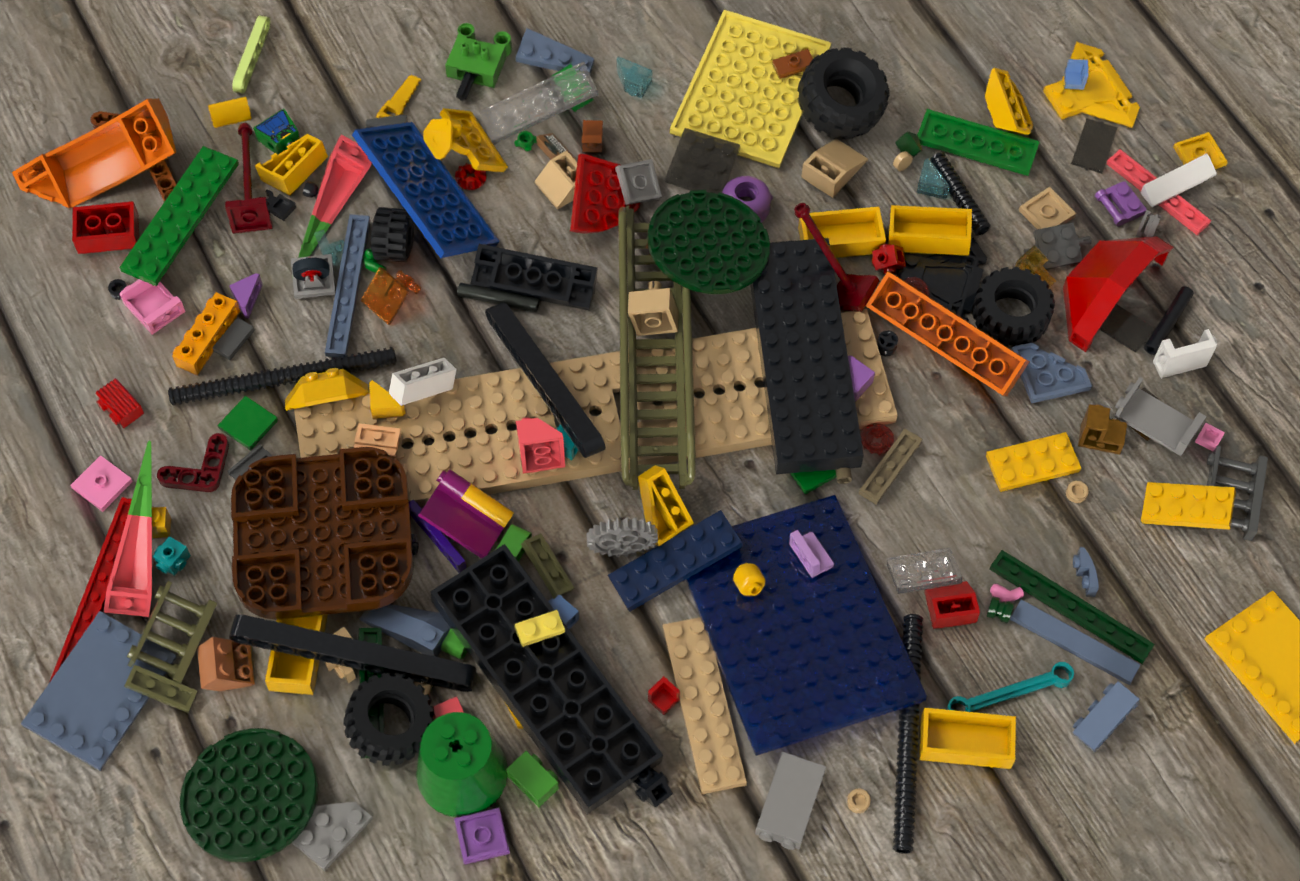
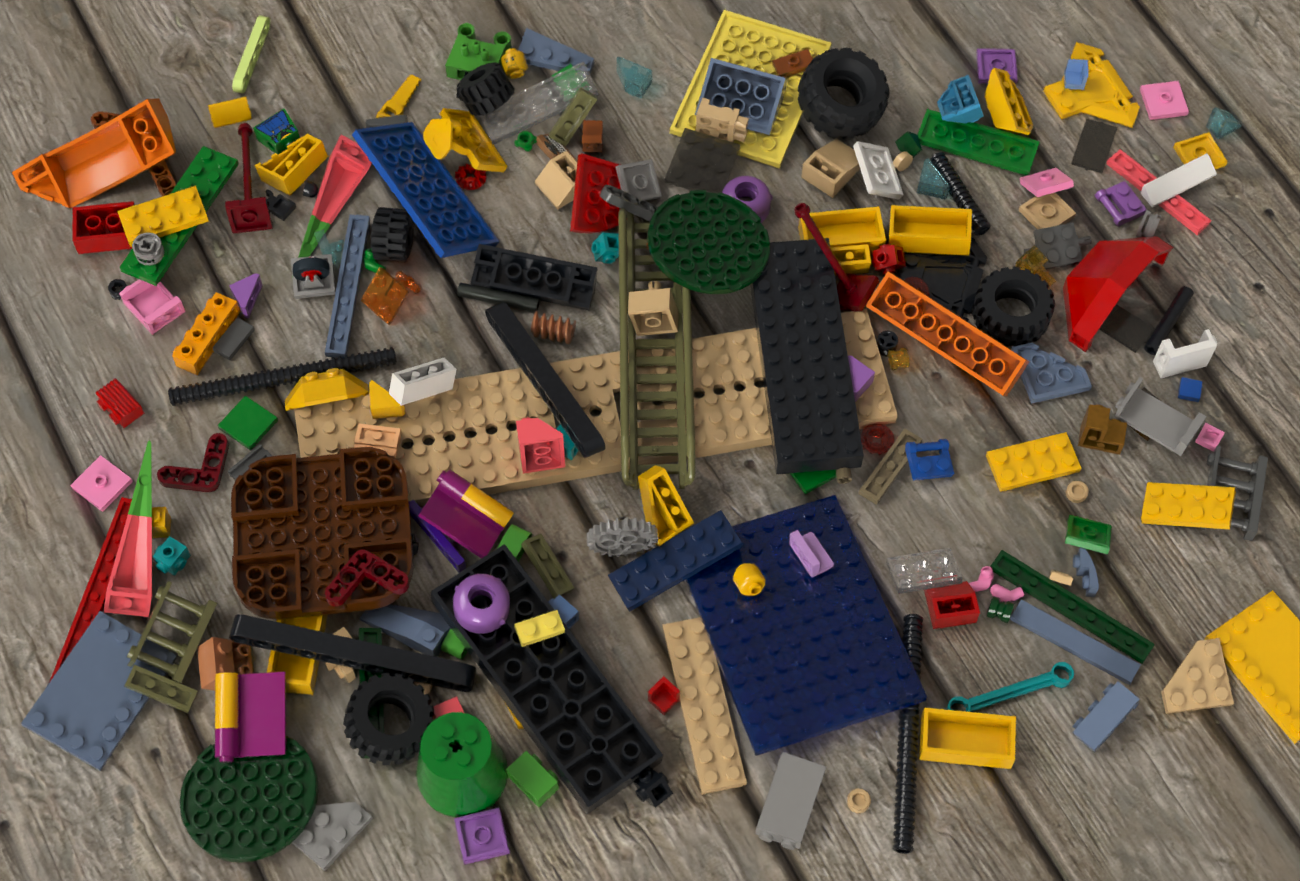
none -> yellow plate [118,186,209,247]
none -> light grey wheel [132,232,164,265]
none -> magenta door [215,672,286,762]
none -> dark red beam [325,550,410,607]
none -> medium lavender piece [453,574,510,634]
none -> black wheel [456,62,515,116]
none -> yellow head [501,48,528,79]
none -> nougat piece [531,311,576,344]
none -> olive plate [549,87,598,146]
none -> teal brick [592,233,619,264]
none -> dark grey beam [600,185,658,221]
none -> sand blue slope [695,58,788,135]
none -> tan hips [695,97,749,145]
none -> yellow brick [831,244,871,276]
none -> white plate [853,141,904,200]
none -> clear yellow wheel [888,348,910,371]
none -> blue plate [905,439,955,481]
none -> dark azure wedge [937,75,984,123]
none -> bright pink arm [969,566,994,592]
none -> medium lavender tile [976,49,1018,84]
none -> bright pink plate [1020,168,1074,197]
none -> tan tile [1049,569,1073,586]
none -> green tile [1065,515,1112,554]
none -> bright pink plate [1140,81,1189,120]
none -> tan plate [1161,638,1234,714]
none -> blue tile [1178,377,1202,402]
none -> clear light blue slope [1206,107,1242,140]

